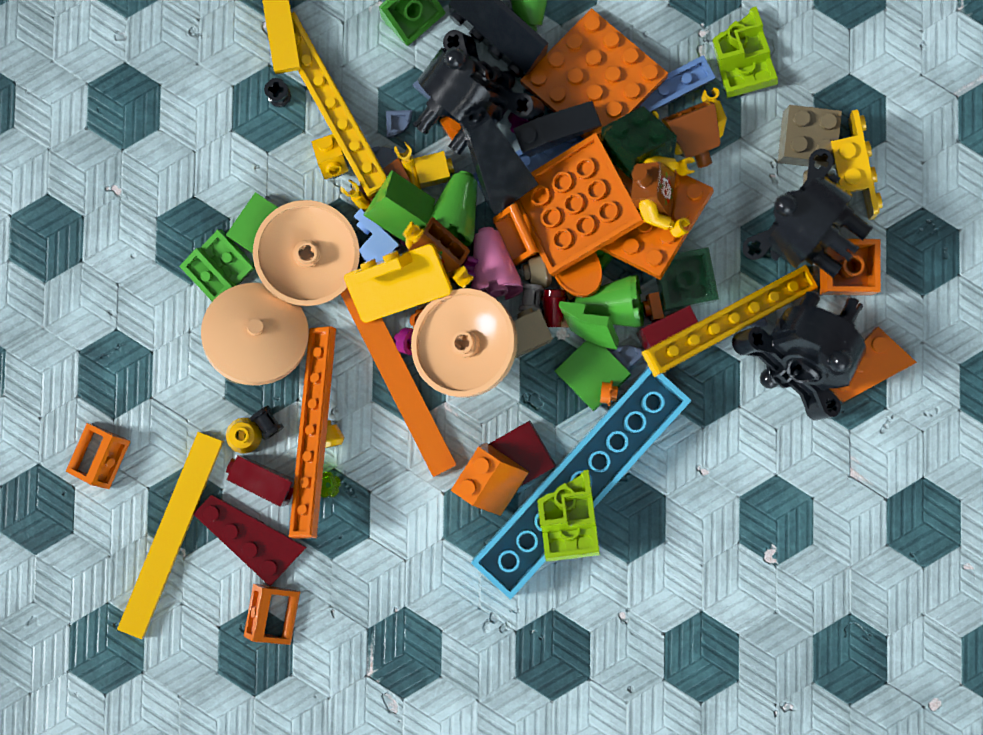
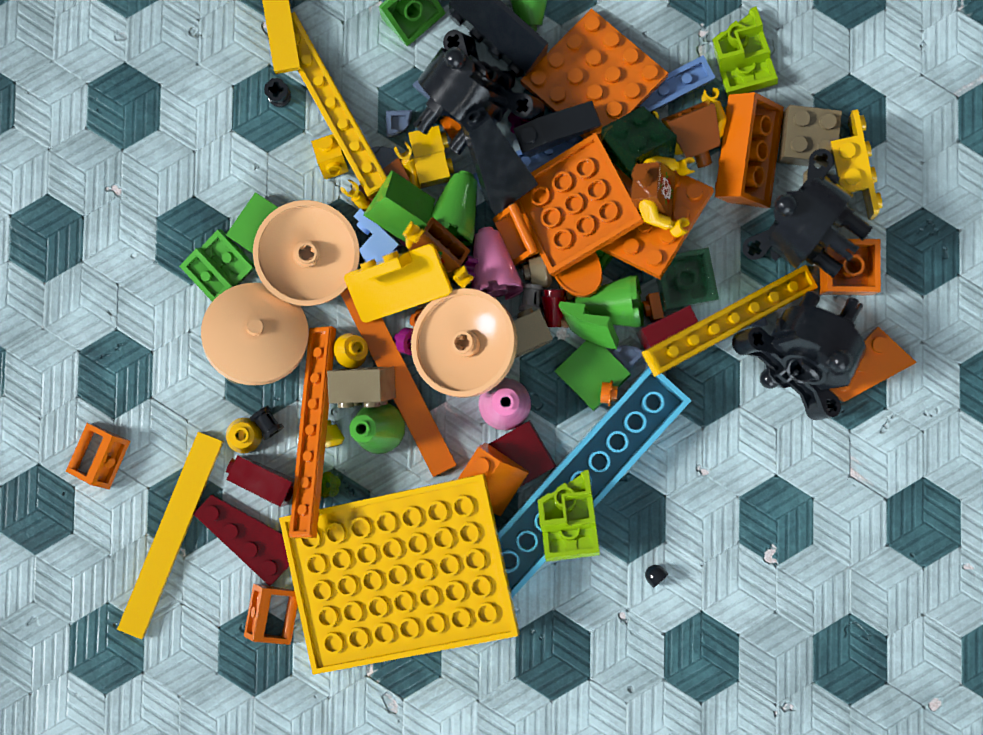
none -> yellow plate [279,474,520,675]
none -> dark tan brick [327,366,396,408]
none -> yellow cone [333,333,368,369]
none -> bright green cone [349,403,405,454]
none -> yellow brick [408,125,449,158]
none -> bright pink cone [479,378,531,430]
none -> black hinge [645,565,669,588]
none -> orange slope [715,92,784,208]

